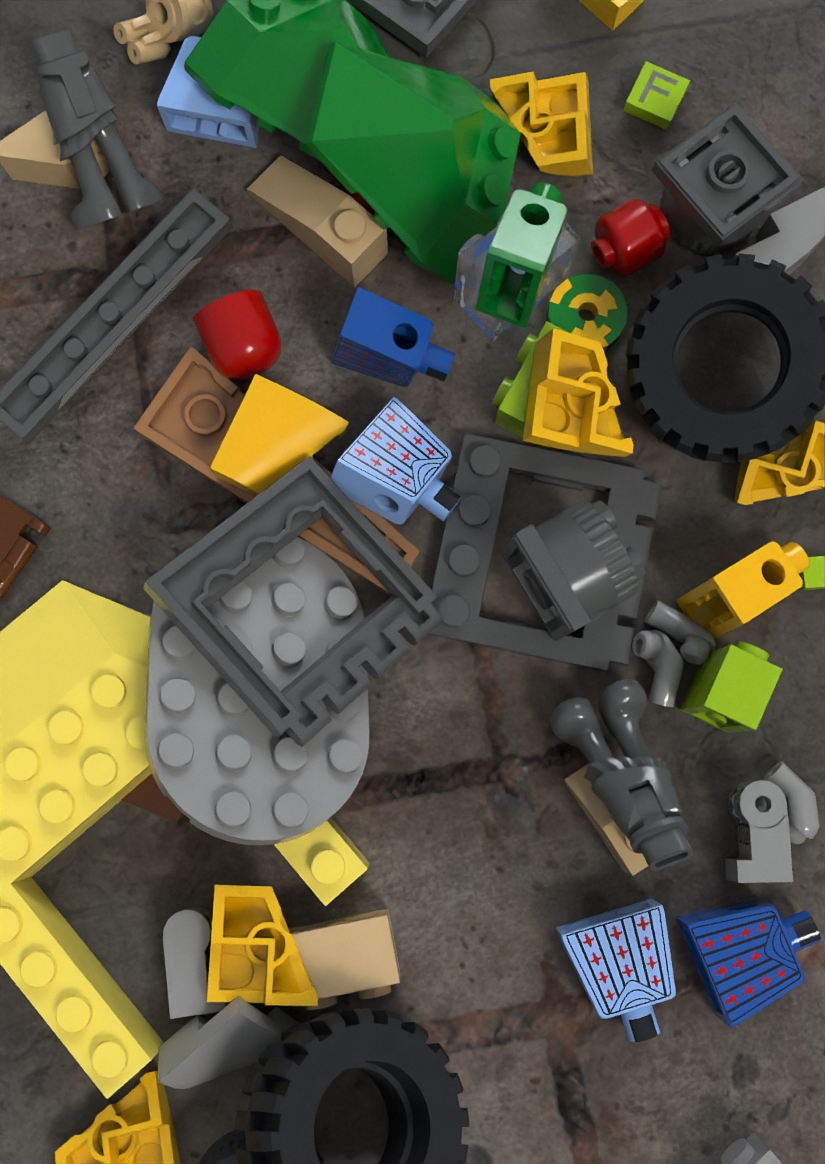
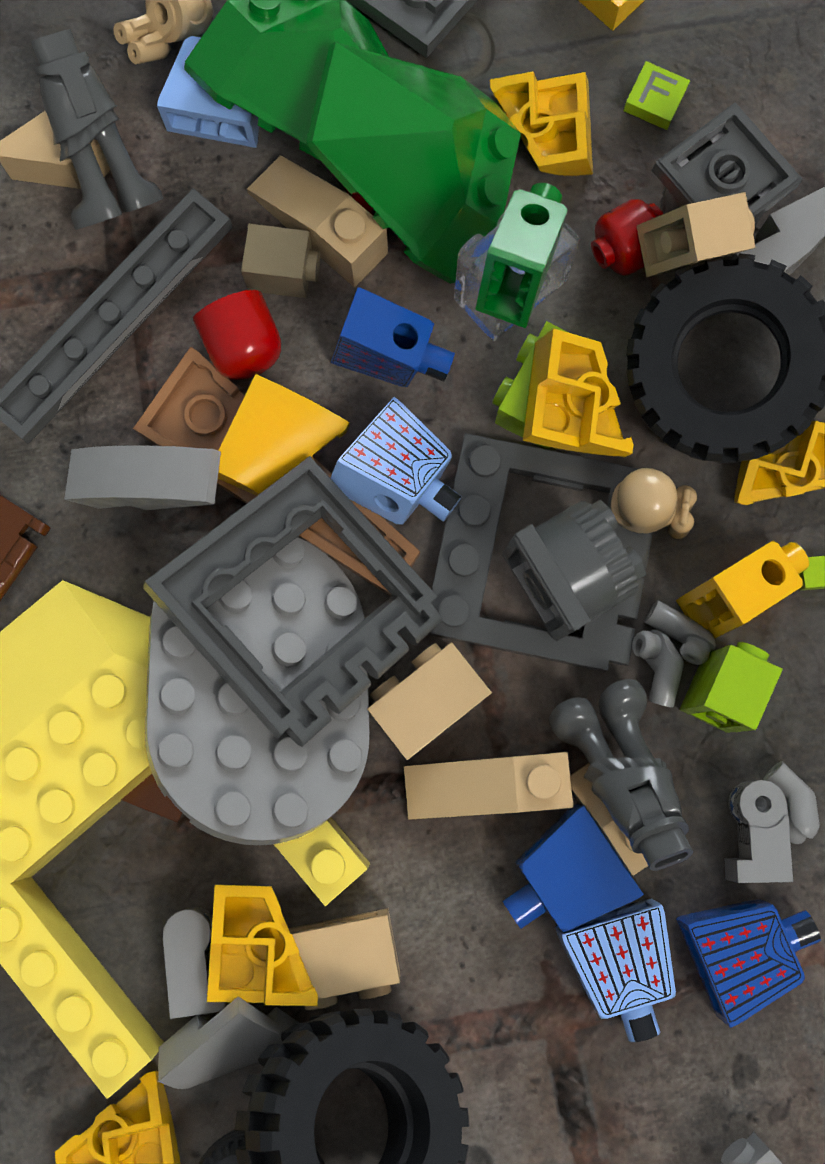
green piece [546,274,628,352] -> none
none -> light grey slope [64,445,221,510]
none -> dark tan brick [241,223,320,298]
none -> tan brick [367,642,492,760]
none -> tan slope [404,752,573,820]
none -> blue torso [502,804,644,932]
none -> tan piece [611,468,697,539]
none -> tan slope [637,192,756,277]

